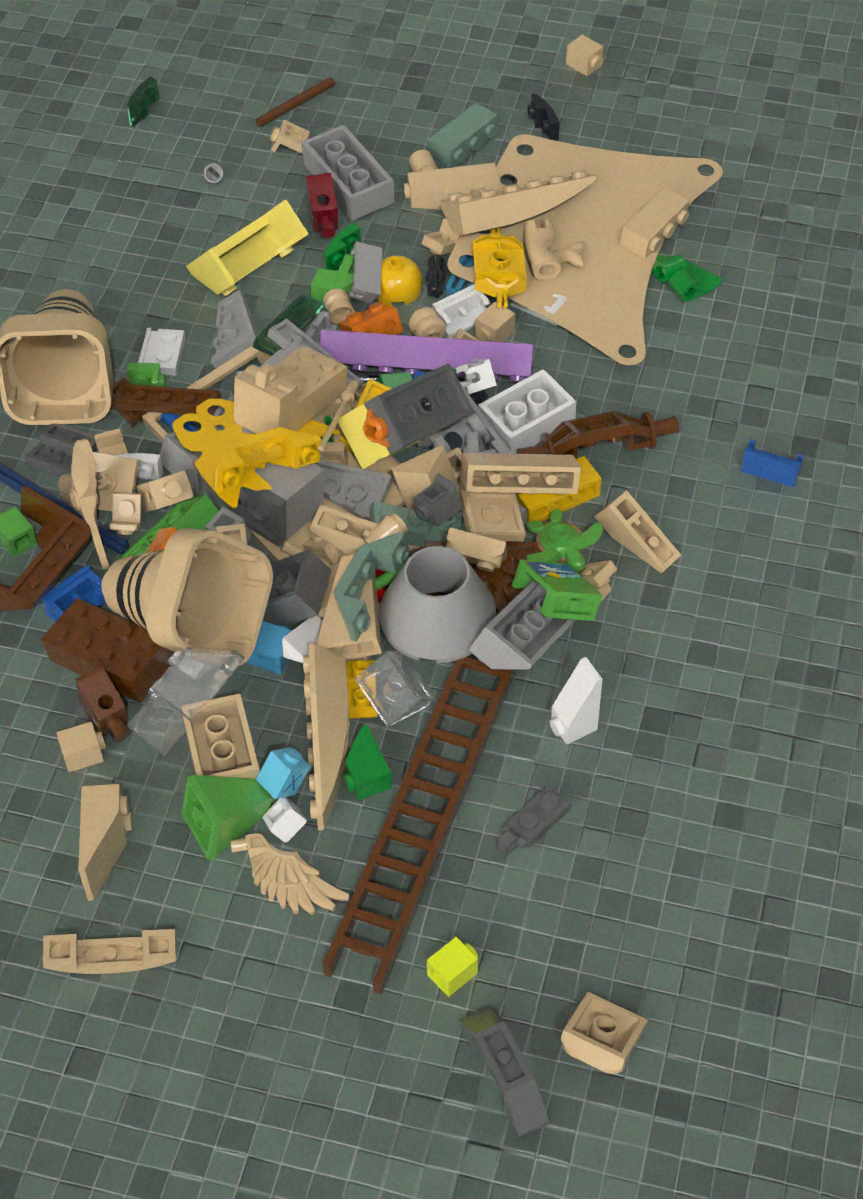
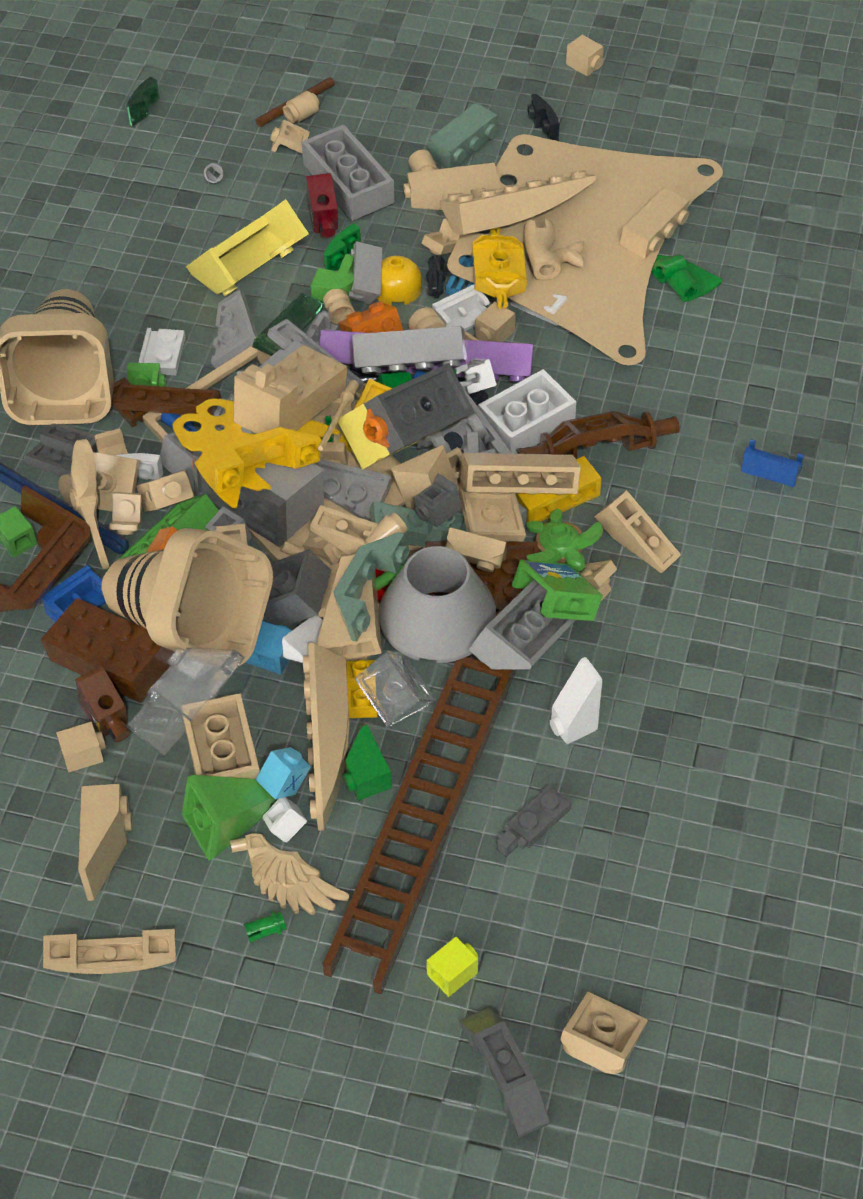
none -> green pin [244,911,287,944]
none -> tan brick [283,91,319,123]
none -> light grey brick [352,326,467,374]

